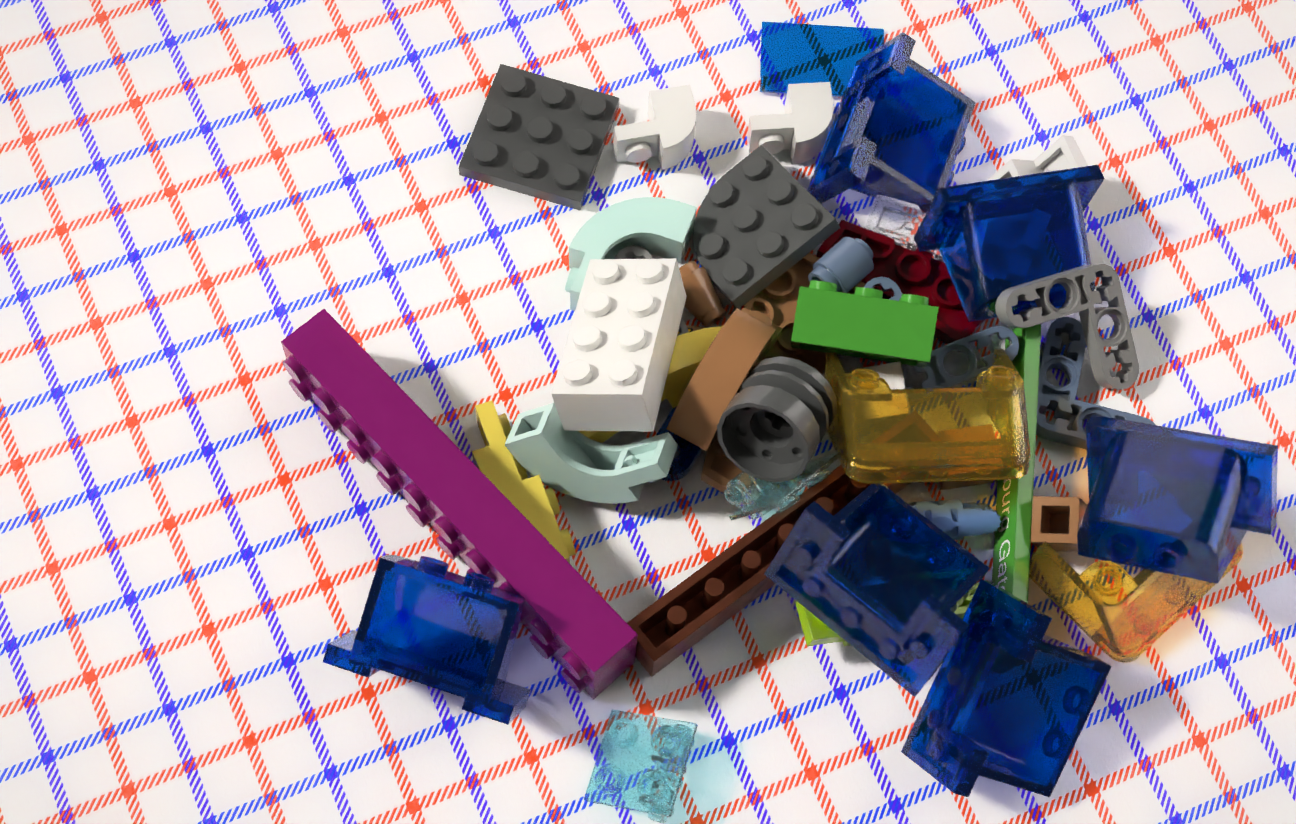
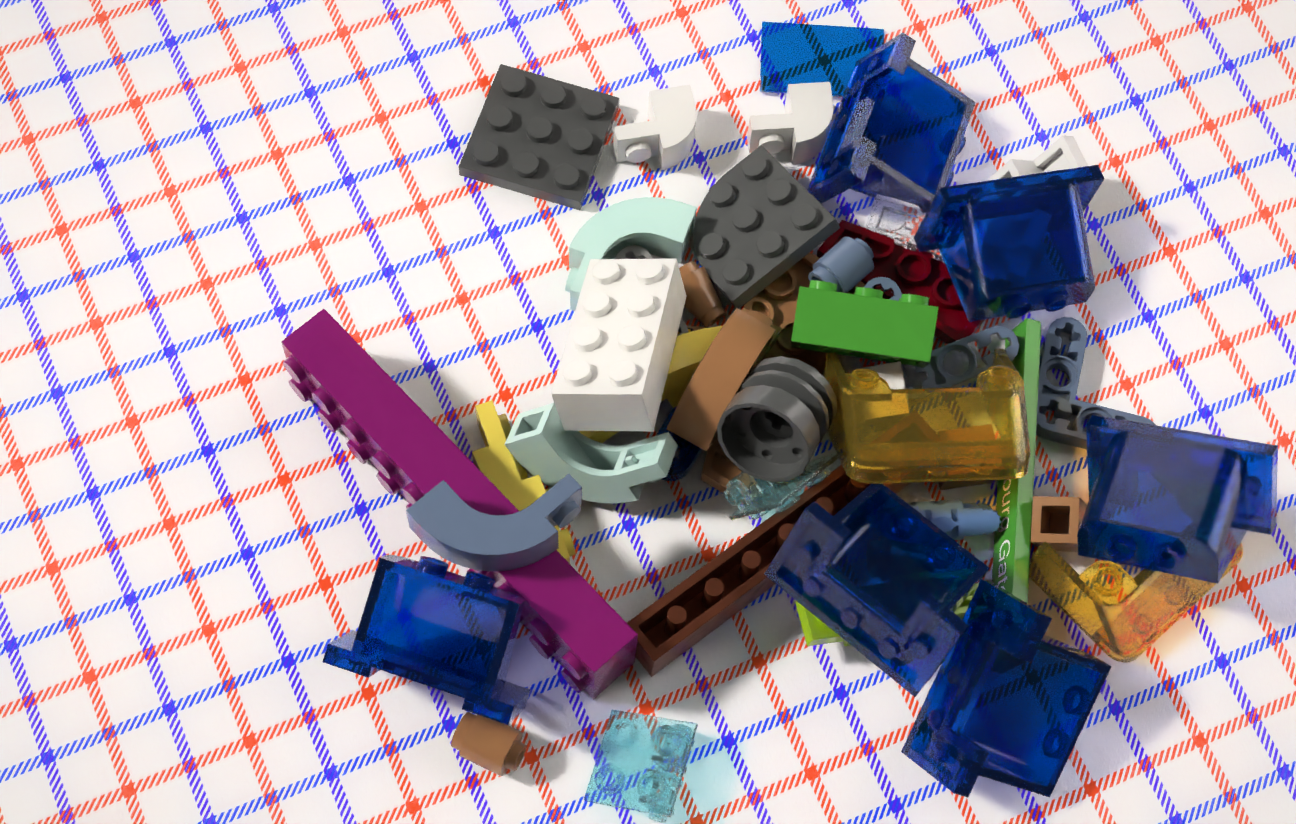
light grey beam [995,264,1139,390] -> none
none -> sand blue arch [406,474,582,571]
none -> medium nougat brick [451,712,527,776]

